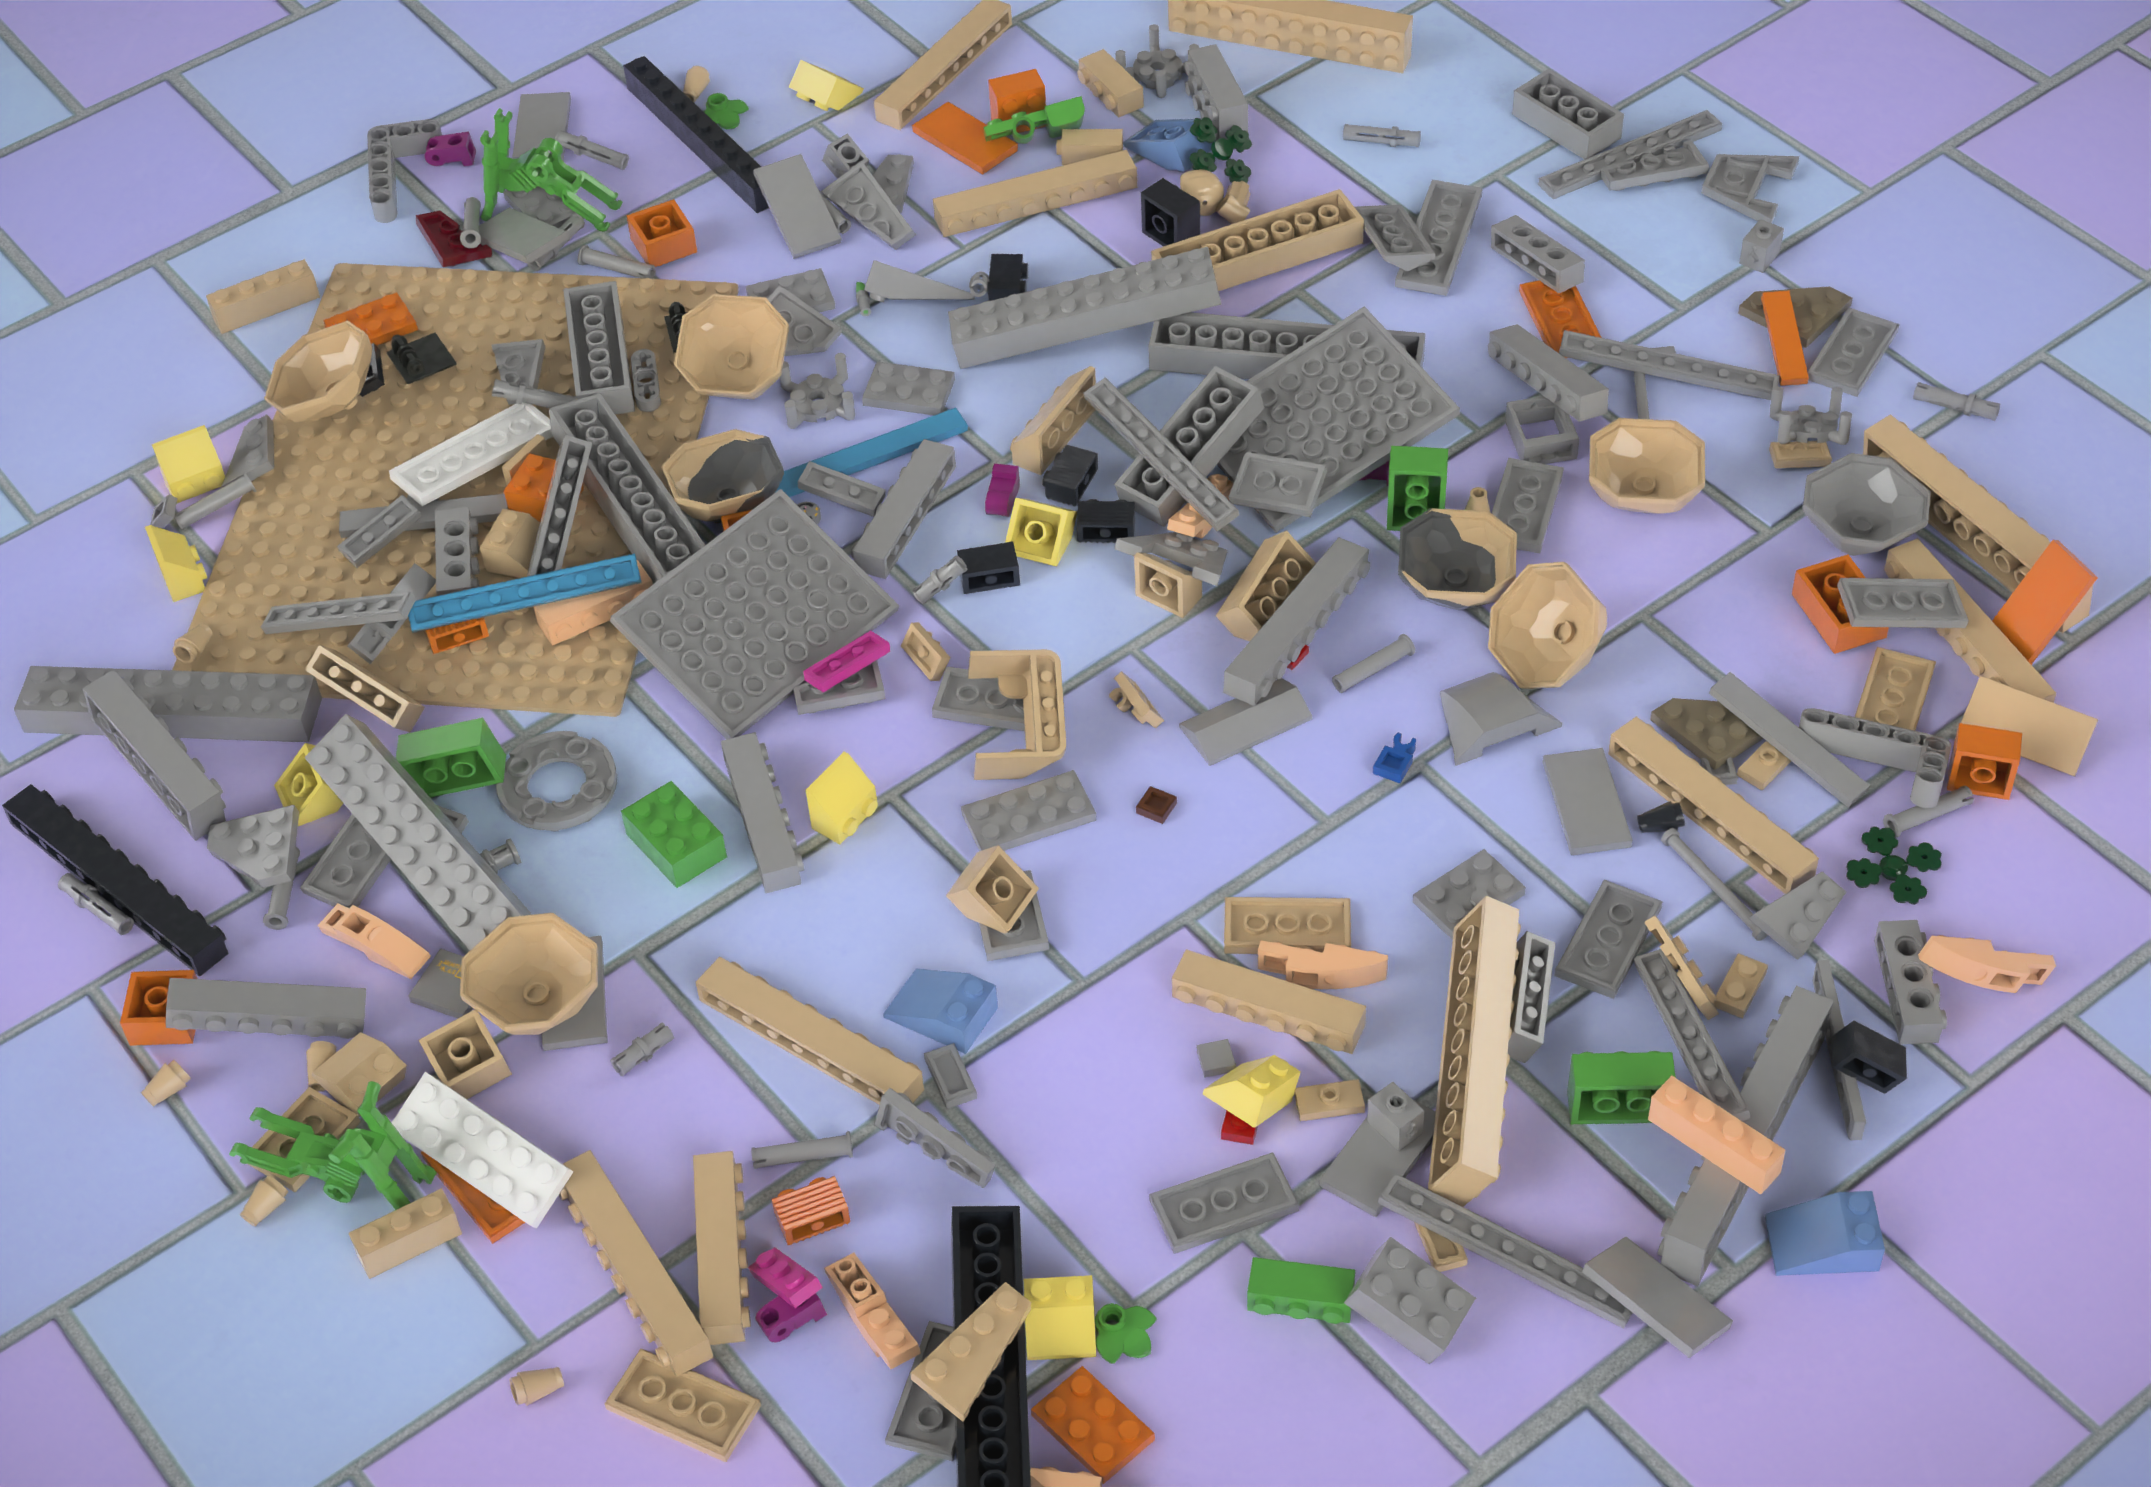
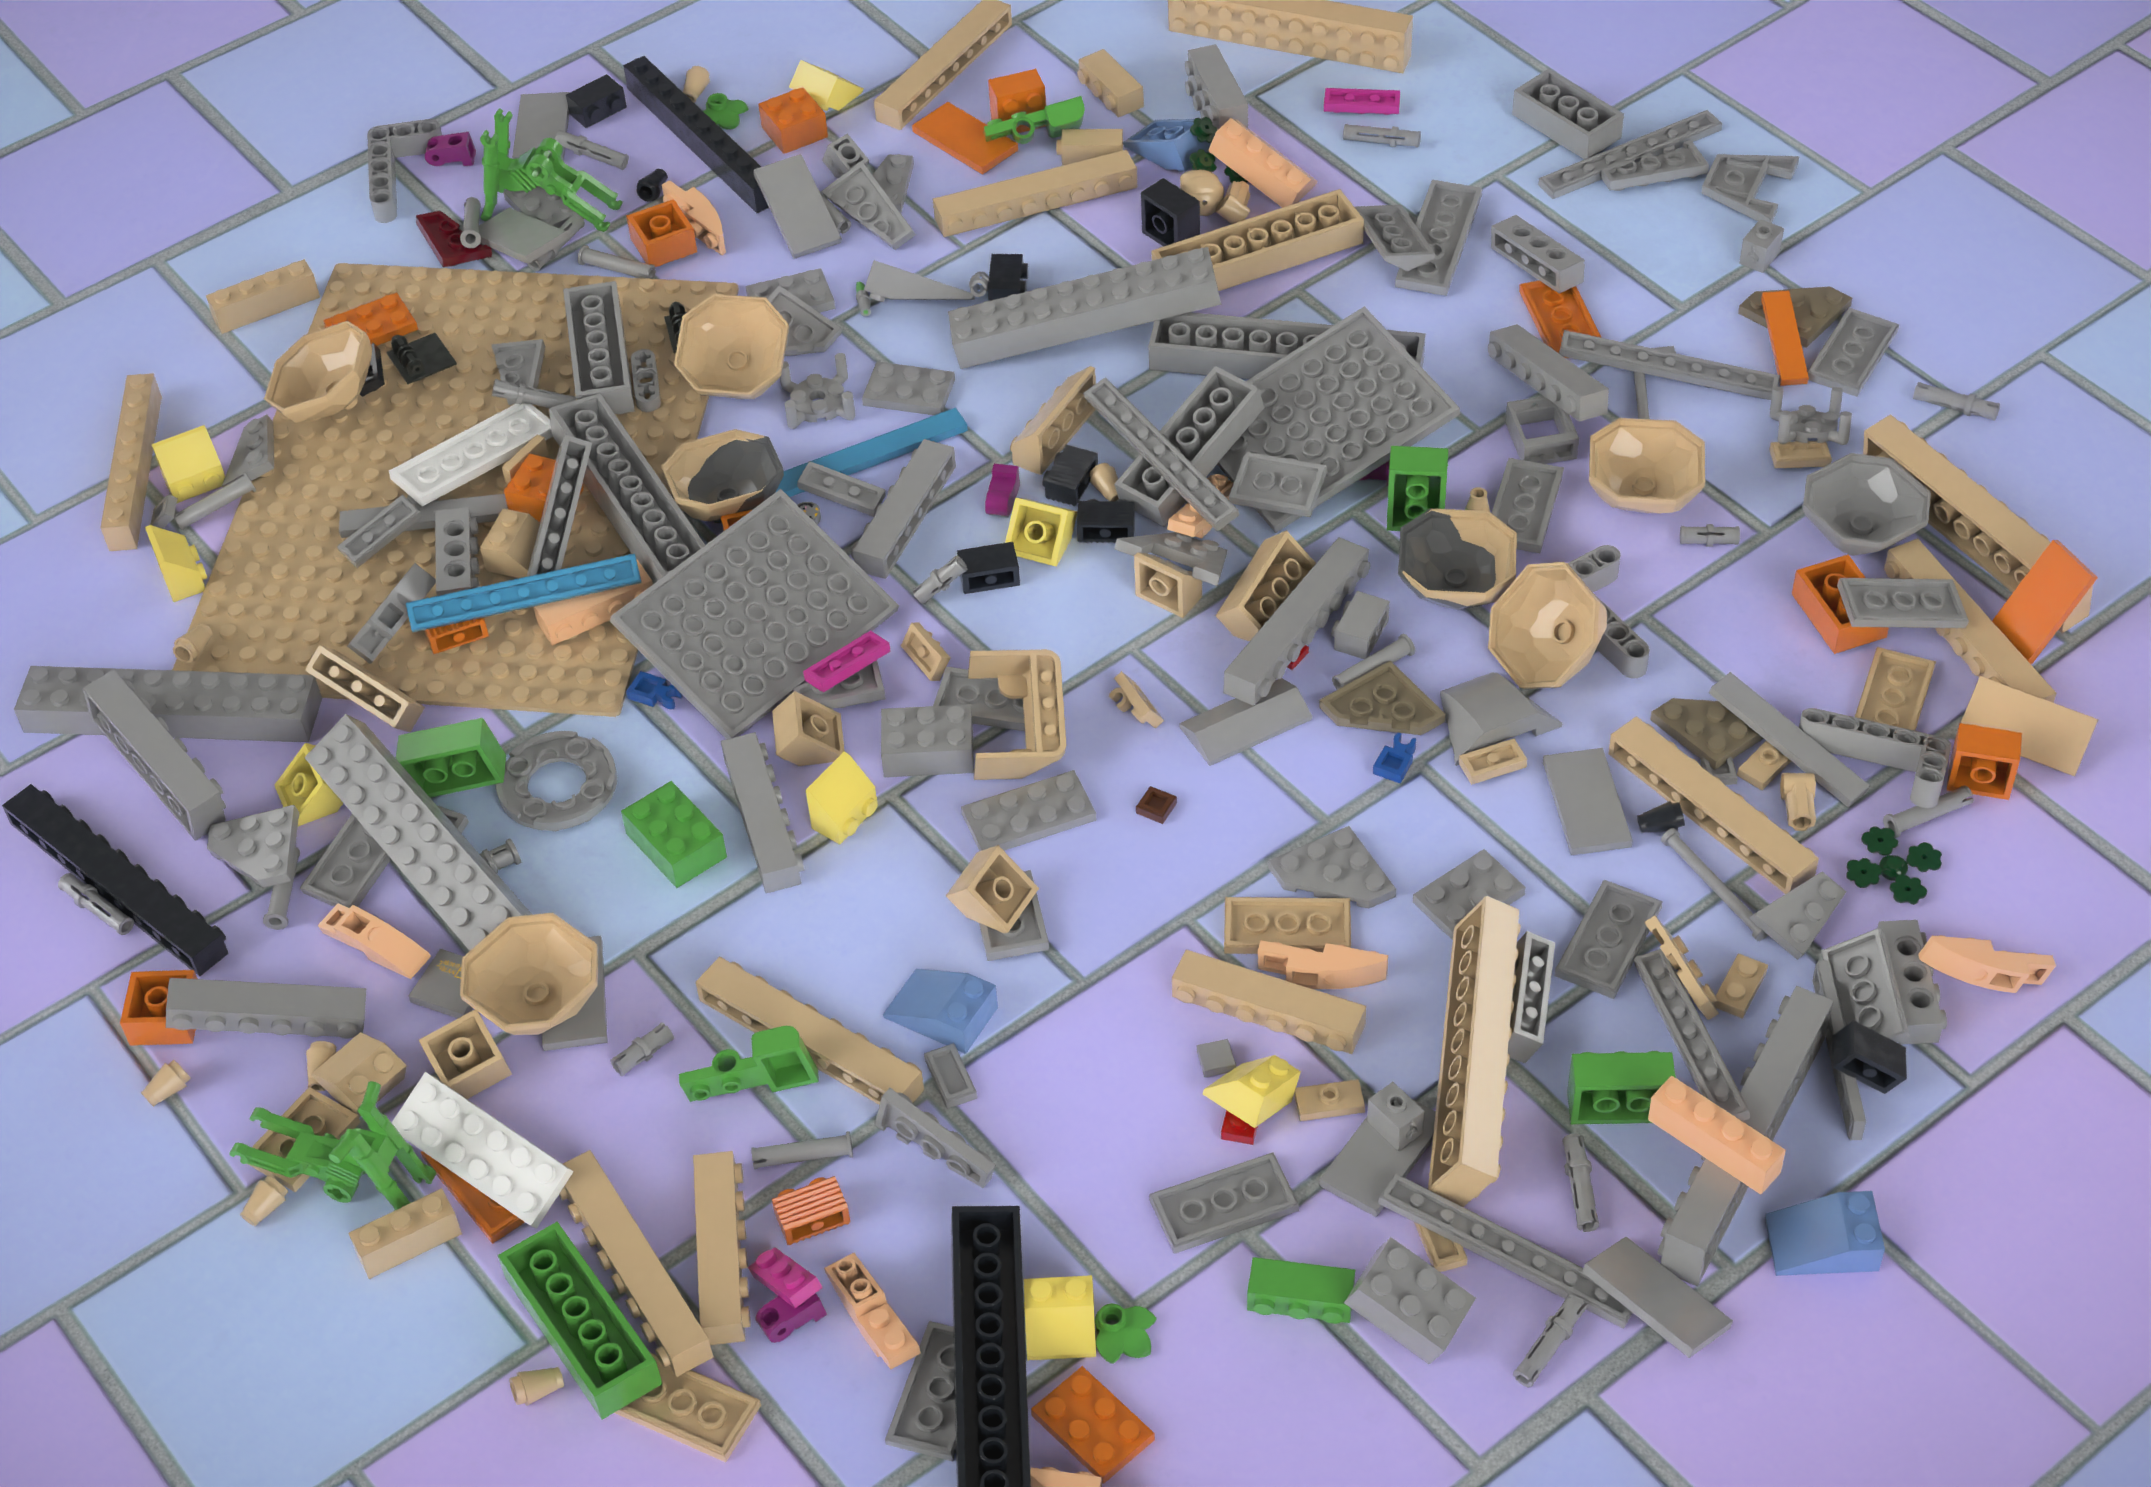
light grey tile [261,592,416,634] -> none
tan wing [911,1282,1031,1422] -> none
light grey plate [1115,24,1199,98] -> none
none -> tan brick [100,373,162,551]
none -> bright green brick [497,1221,663,1420]
none -> black brick [566,74,627,128]
none -> blue plate [626,671,683,709]
none -> black cone [636,169,668,202]
none -> light nougat slope [662,180,726,255]
none -> bright green plate [679,1026,819,1102]
none -> orange brick [758,87,828,154]
none -> tan slope [772,691,845,766]
none -> light grey brick [881,704,974,777]
none -> tan cone [1090,463,1119,501]
none -> light nougat slope [1208,118,1318,208]
none -> light grey plate [1268,826,1396,909]
none -> dark tan plate [1319,661,1446,735]
none -> dark pink plate [1324,88,1400,115]
none -> light grey brick [1331,591,1390,659]
none -> tan plate [1459,738,1527,785]
none -> light grey pin [1513,1294,1587,1387]
none -> light grey pin [1562,1133,1599,1232]
none -> light grey beam [1567,545,1650,678]
none -> light grey pin [1680,524,1740,547]
none -> tan piece [1780,773,1816,831]
none -> light grey tile [1821,928,1910,1042]

